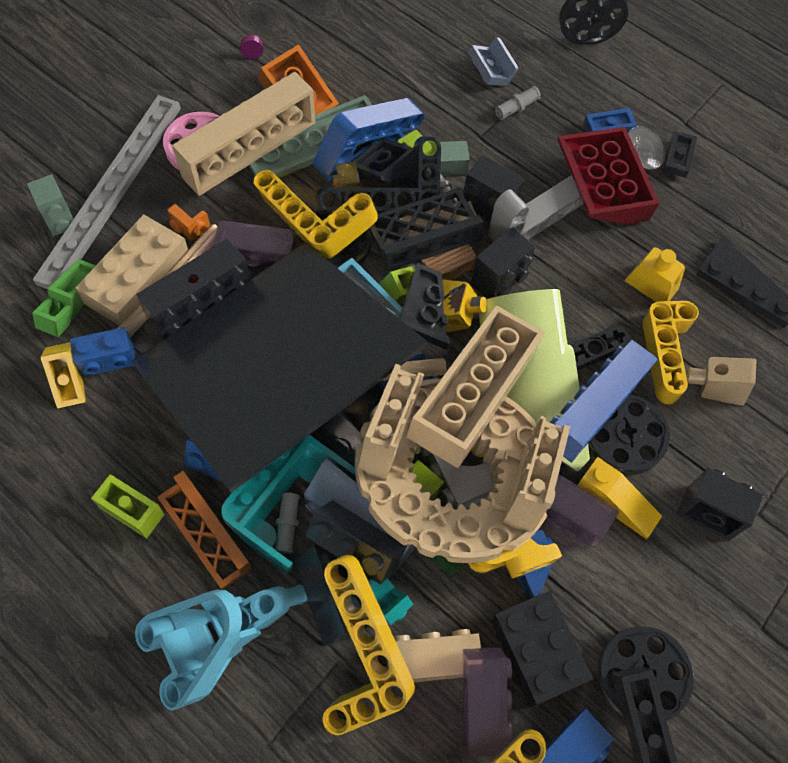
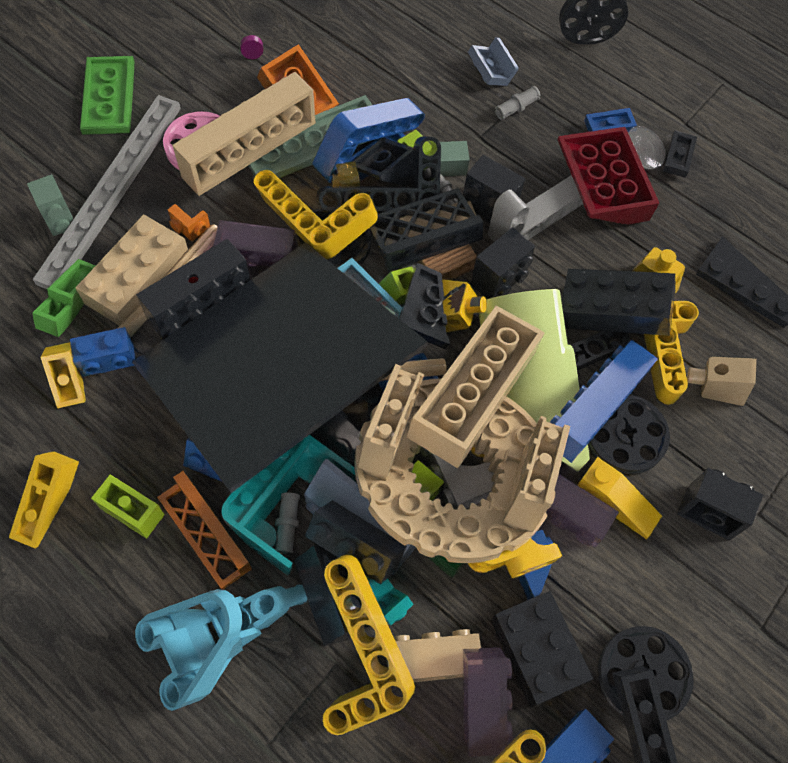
none -> yellow slope [9,452,79,548]
none -> bright green tile [80,56,135,134]
none -> black brick [562,268,675,336]

